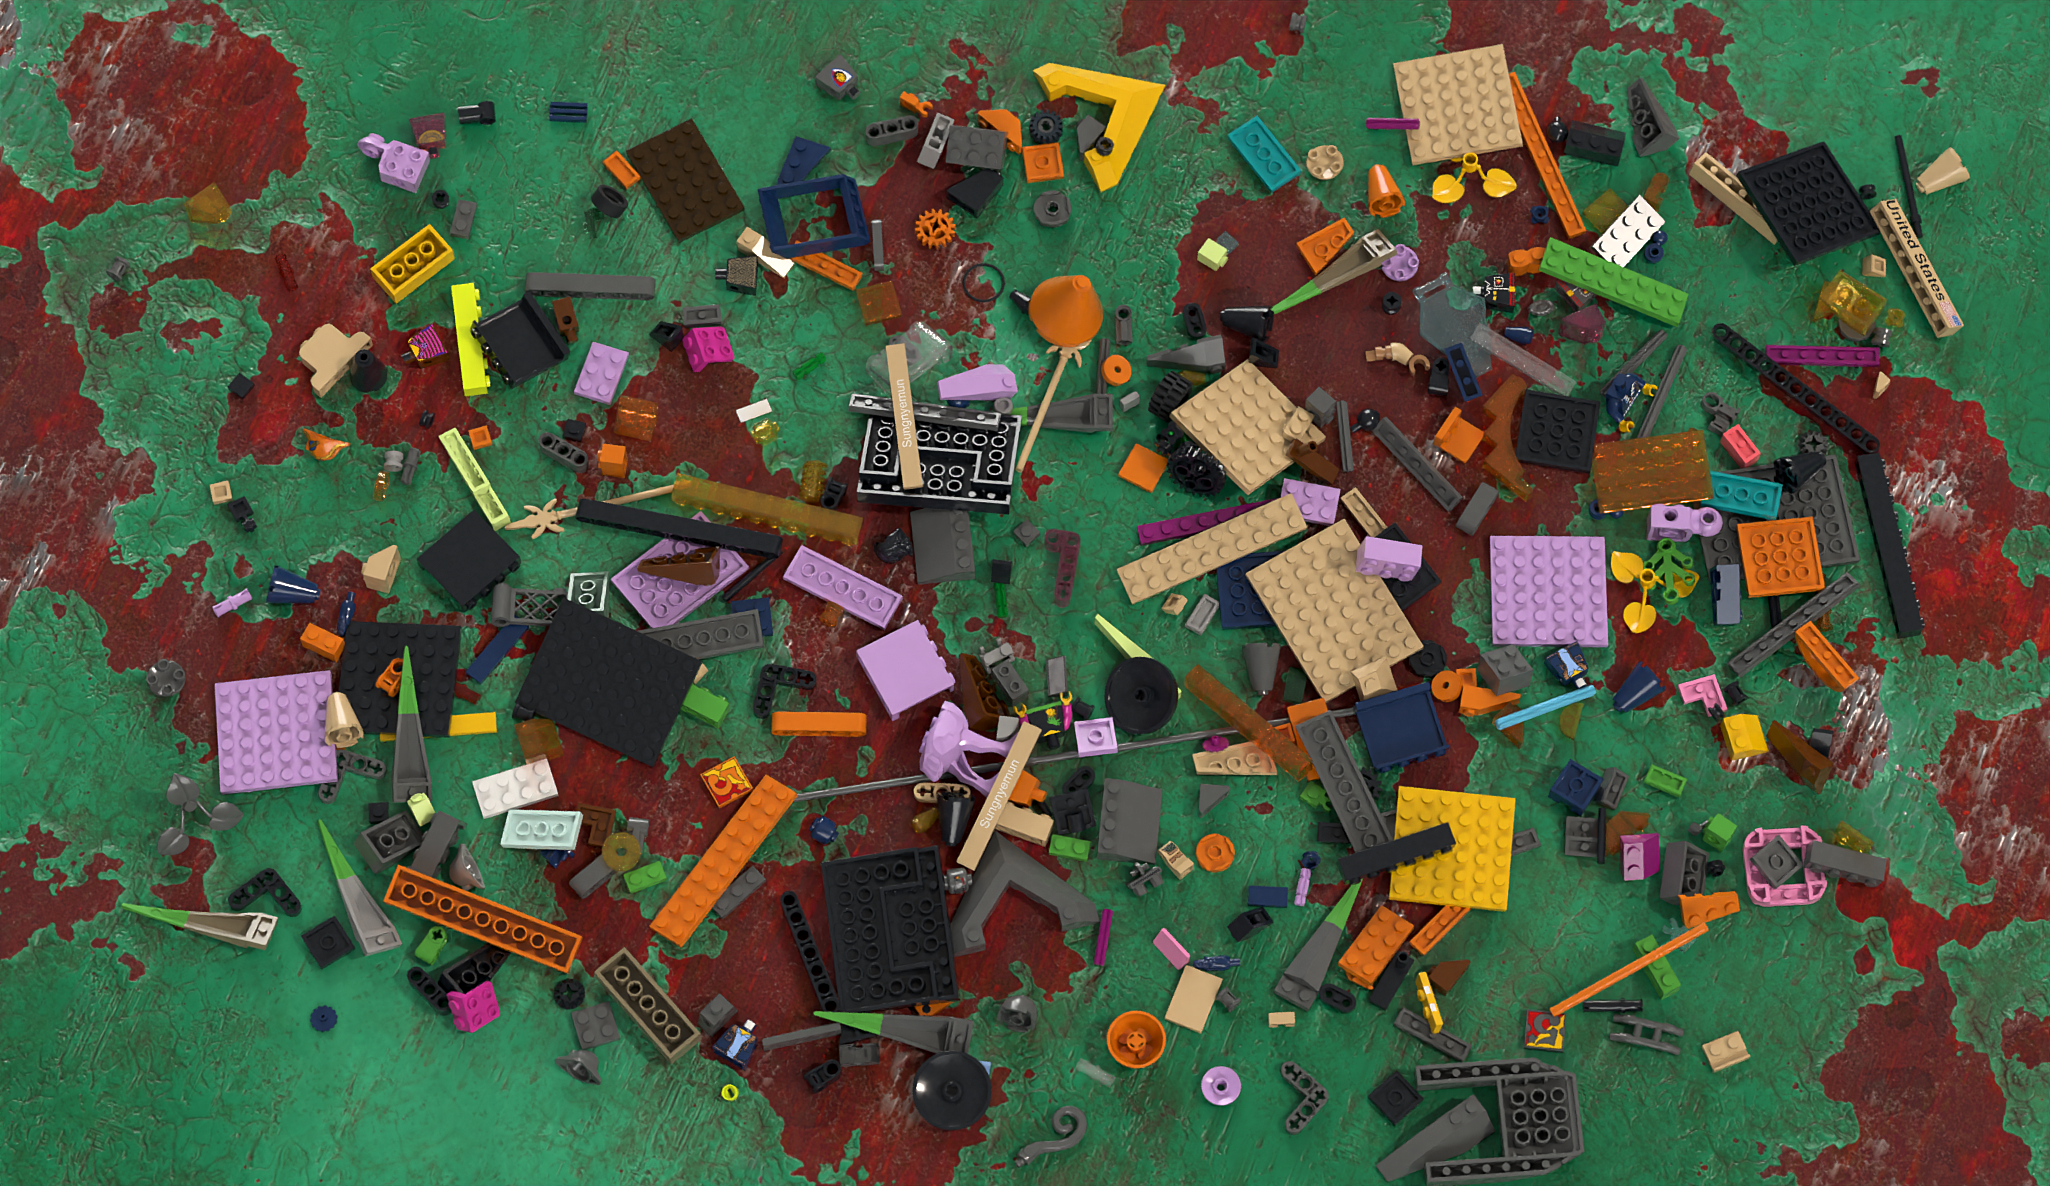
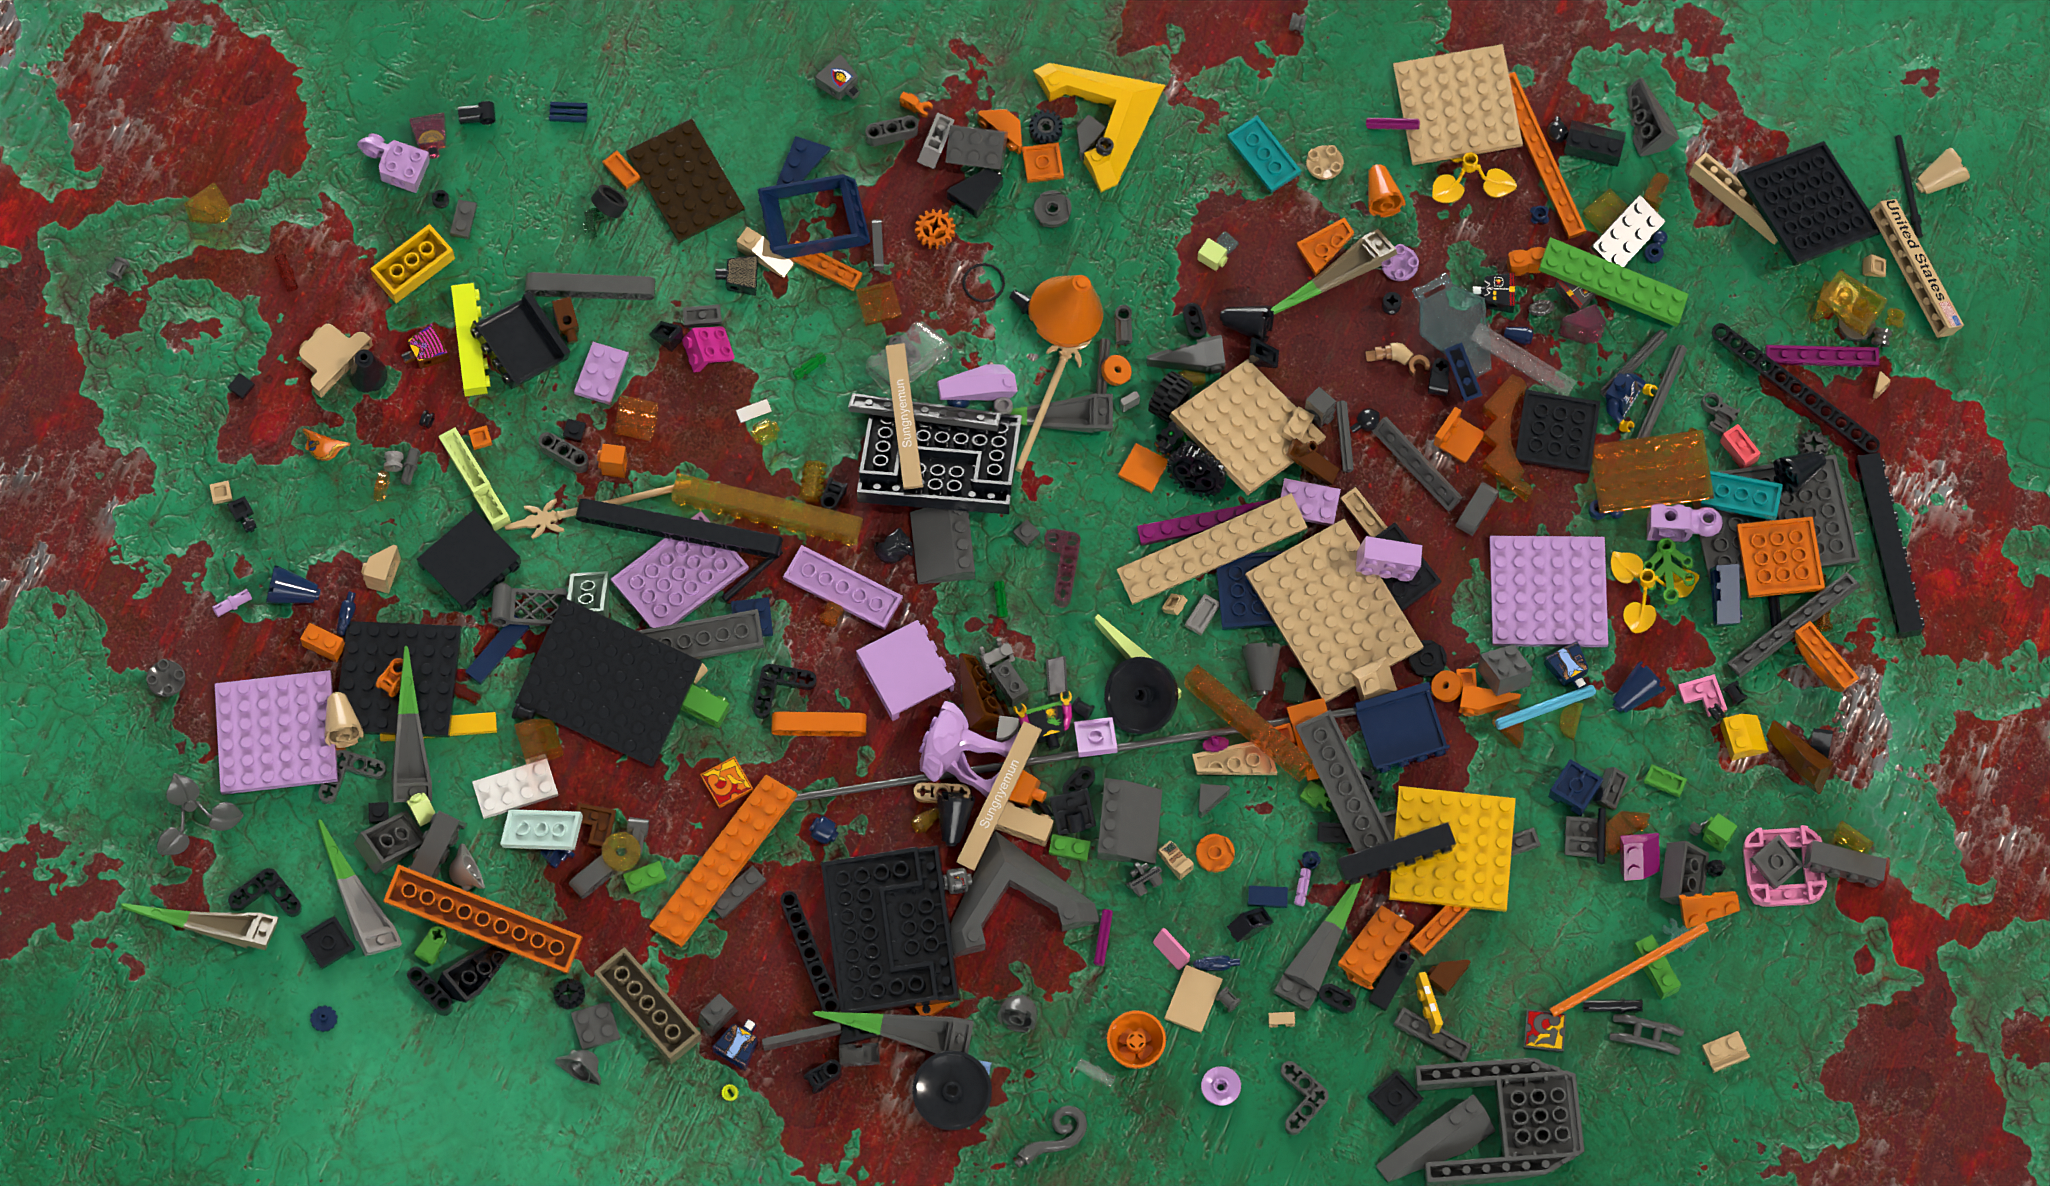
dark pink bracket [447,981,500,1033] -> none
reddish brown wedge [637,547,720,586] -> none
black slope [991,559,1013,584] -> none
black bush [1859,184,1877,200] -> none

